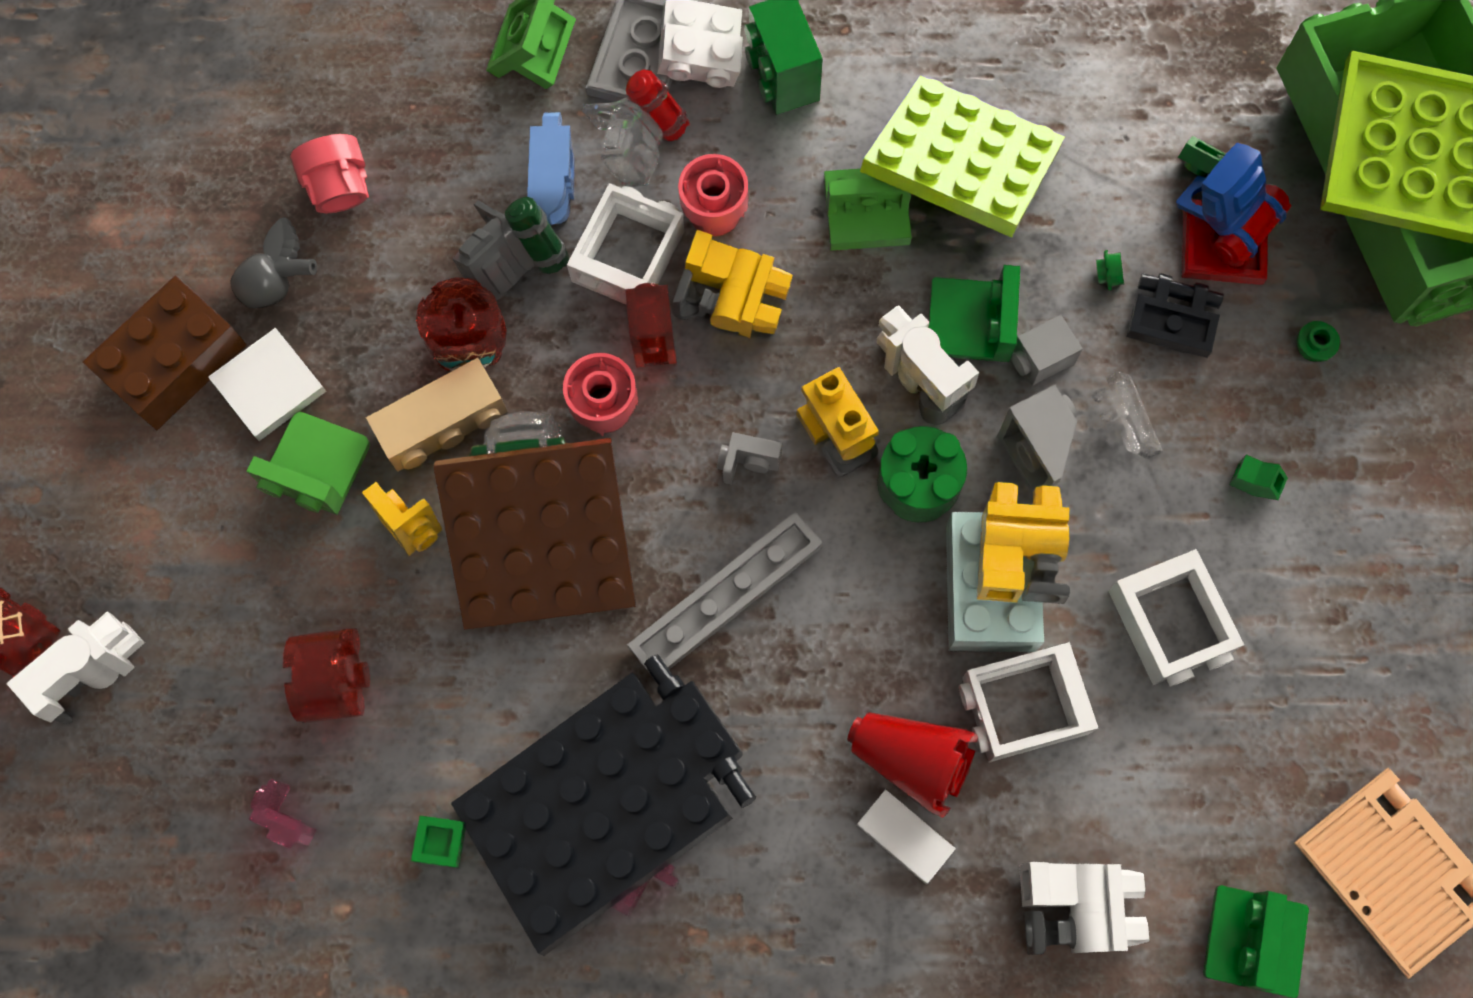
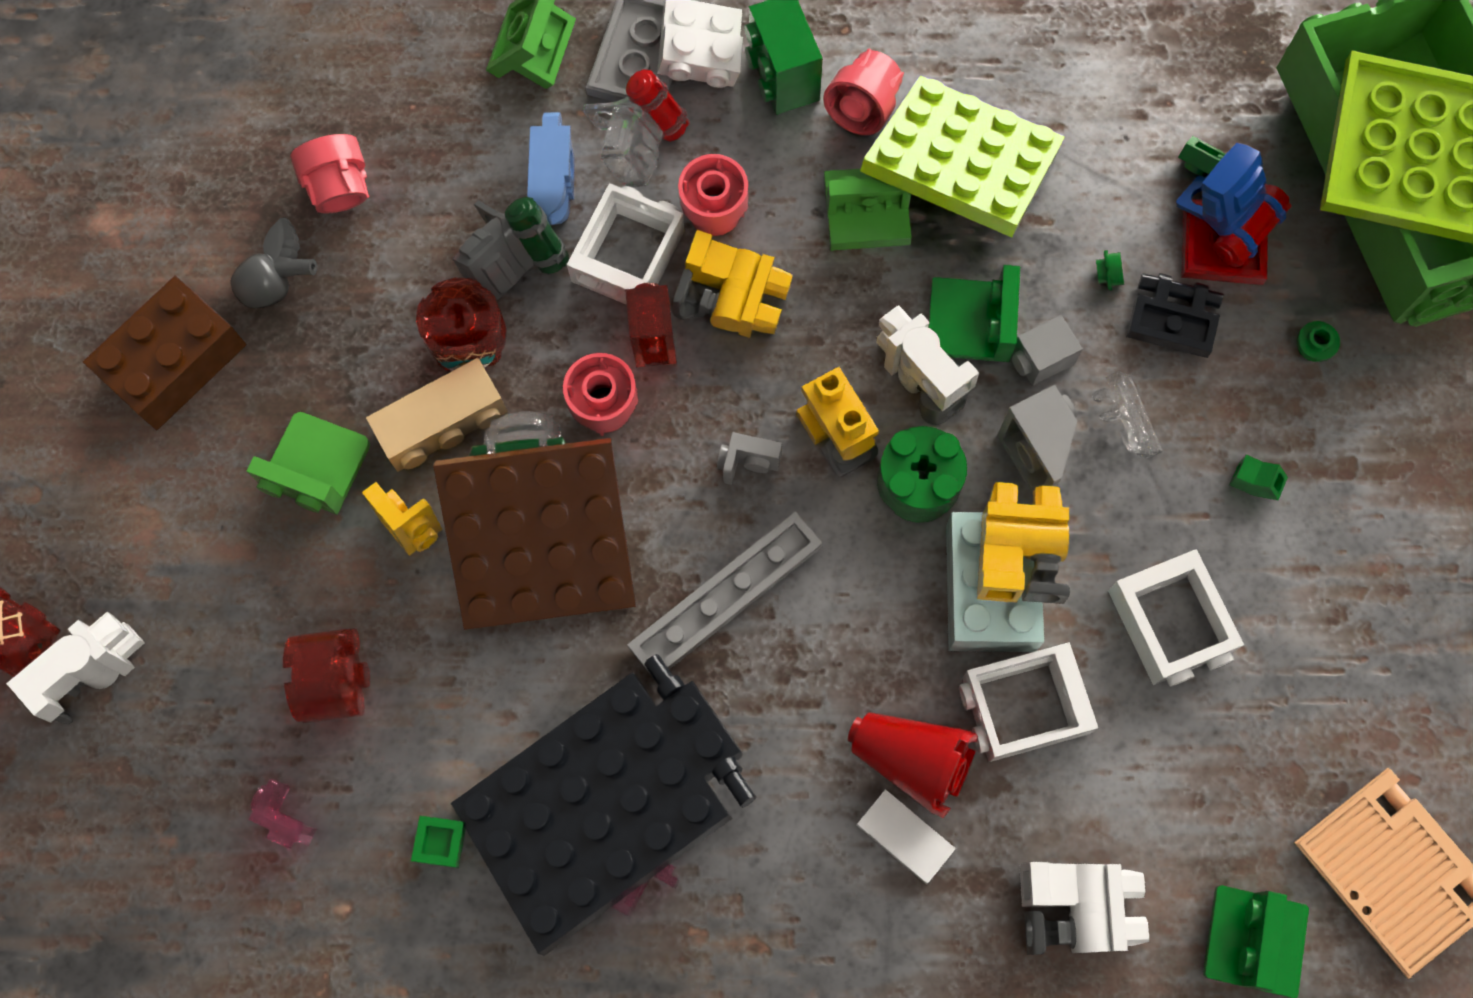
white tile [208,328,326,441] -> none
none -> coral piece [823,48,904,135]

